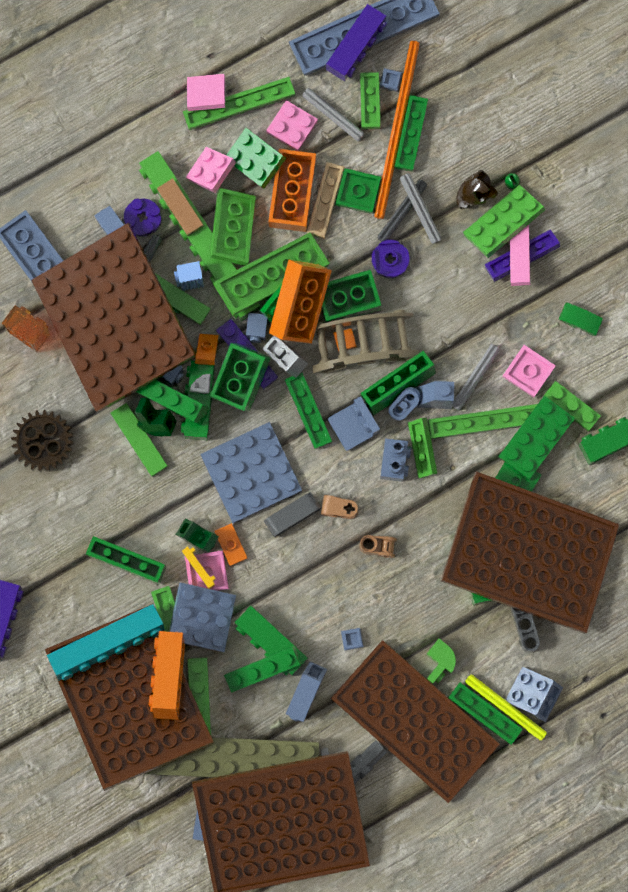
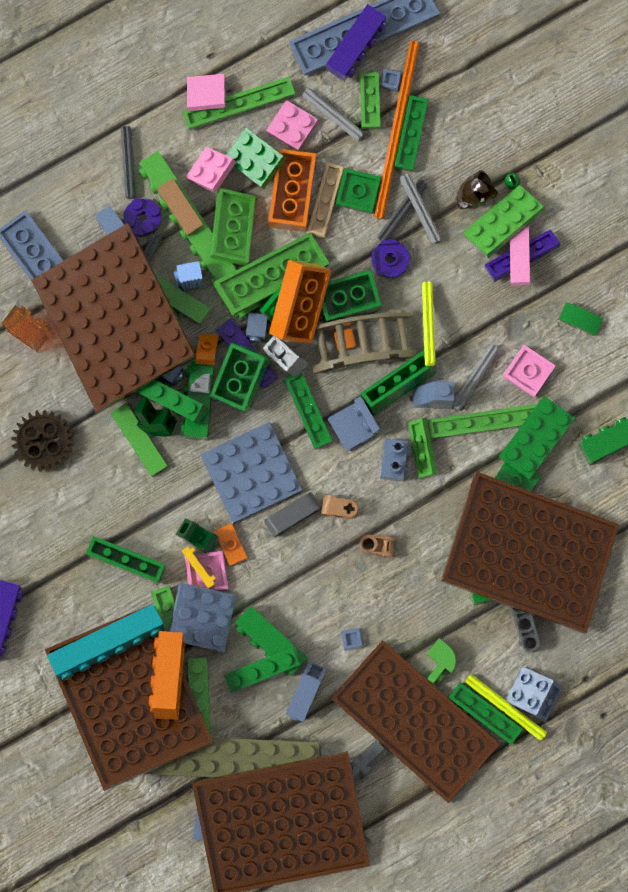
sand blue plate [389,387,421,420] -> none
bright green plate [544,381,601,432] -> none
none -> dark grey axle [121,126,136,199]
none -> neon yellow axle [422,281,436,366]

